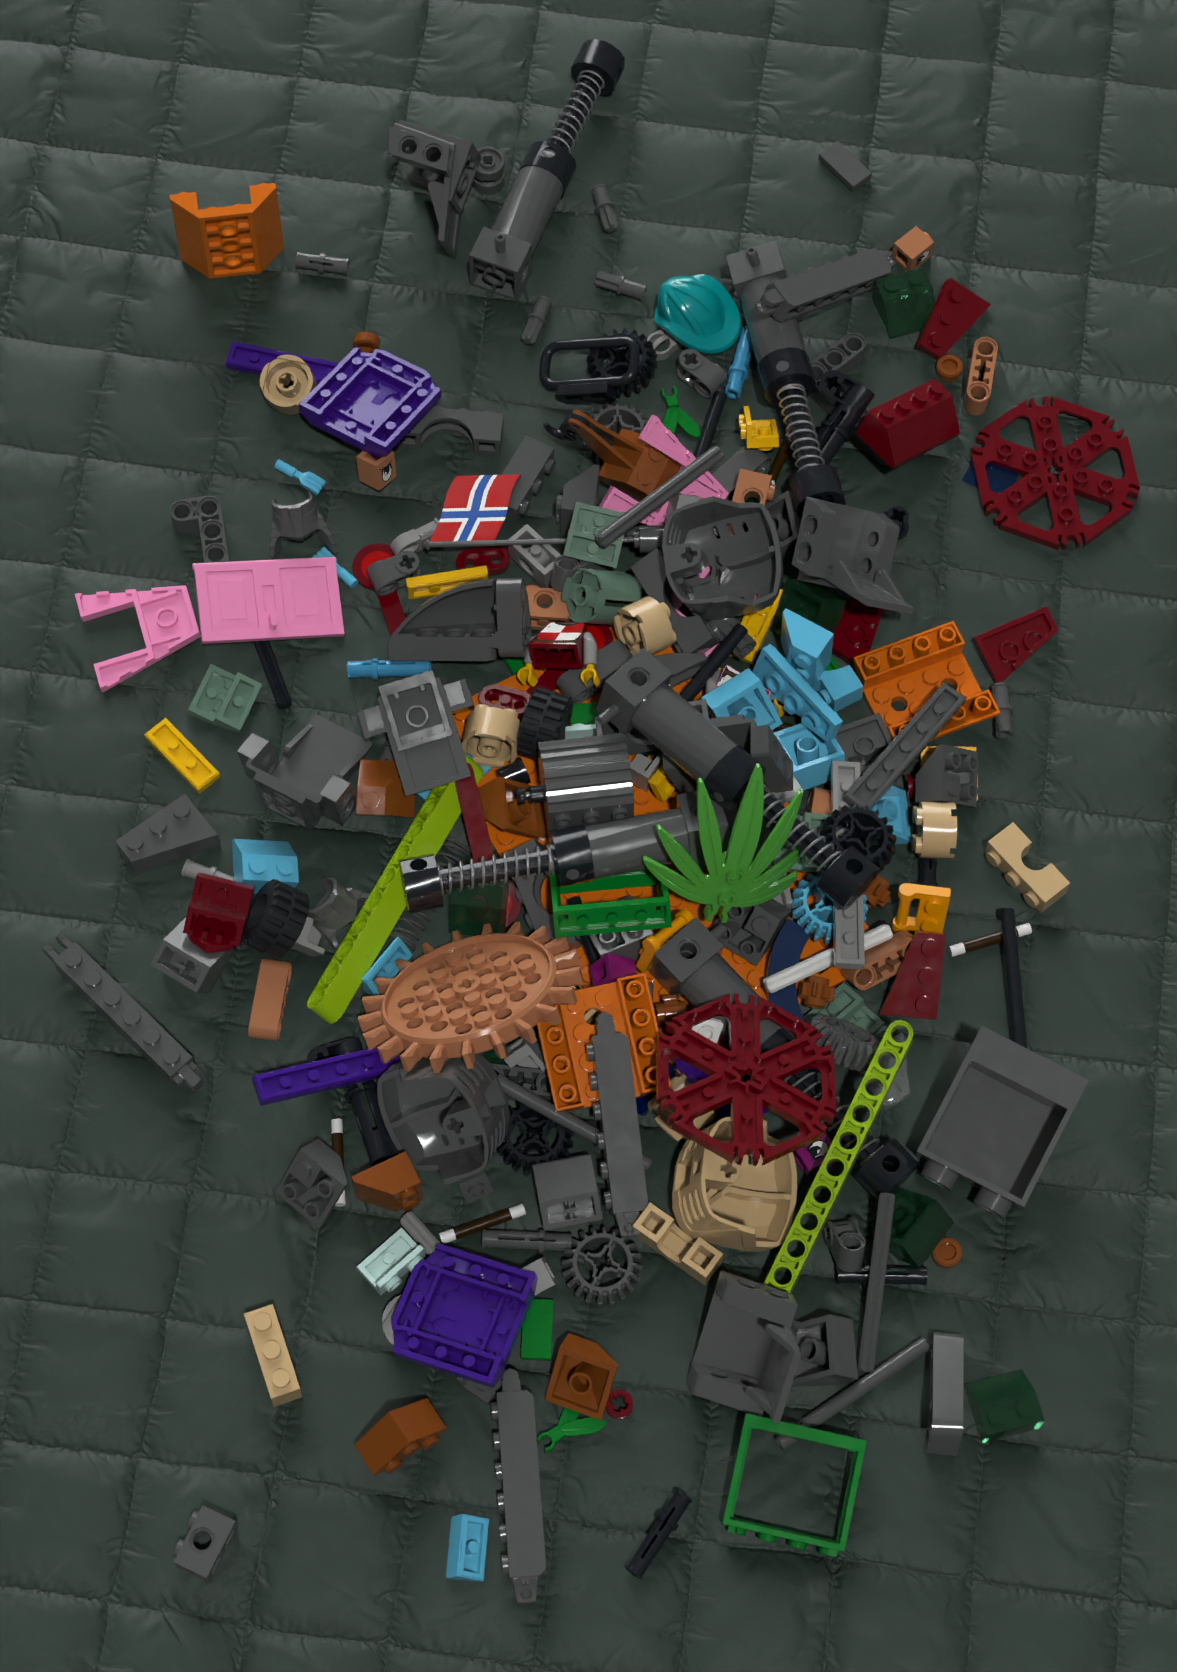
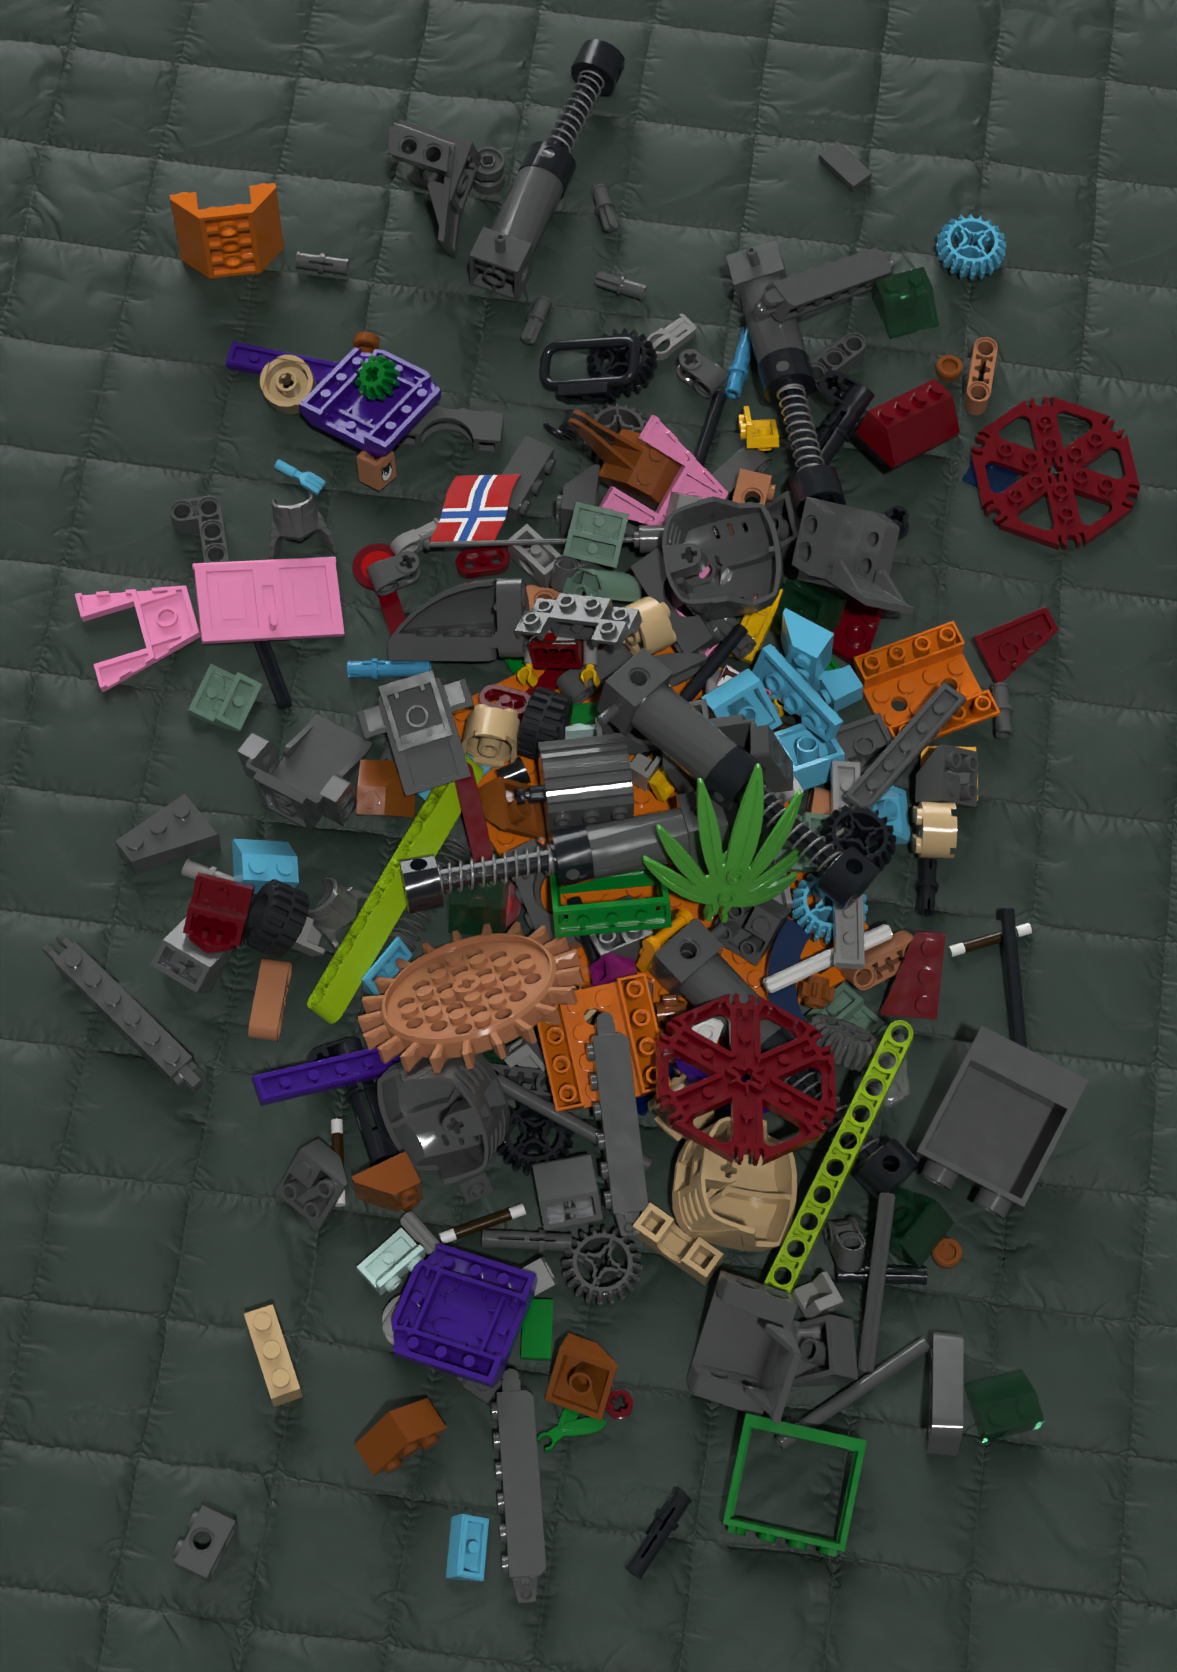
yellow tile [144,718,221,794] -> none
medium azure piece [312,547,358,589] -> none
yellow tile [406,565,488,600] -> none
dark grey axle [595,446,724,547] -> none
teal piece [654,274,742,354] -> none
green piece [661,386,700,438] -> none
dark brown bar [768,428,793,485] -> none
magenta brick [793,1133,837,1180] -> none
dark orange gear [863,875,891,909] -> none
nougat brick [891,226,934,274] -> none
light orange plate [891,883,951,933] -> none
dark red bush [905,773,917,799] -> none
dark red wing [916,278,991,360] -> none
tan arch [984,822,1070,913] -> none
none -> green gear [354,355,401,401]
none -> dark grey bracket [515,593,642,650]
none -> light grey panel [792,1271,844,1320]
none -> medium azure gear [936,214,1006,281]

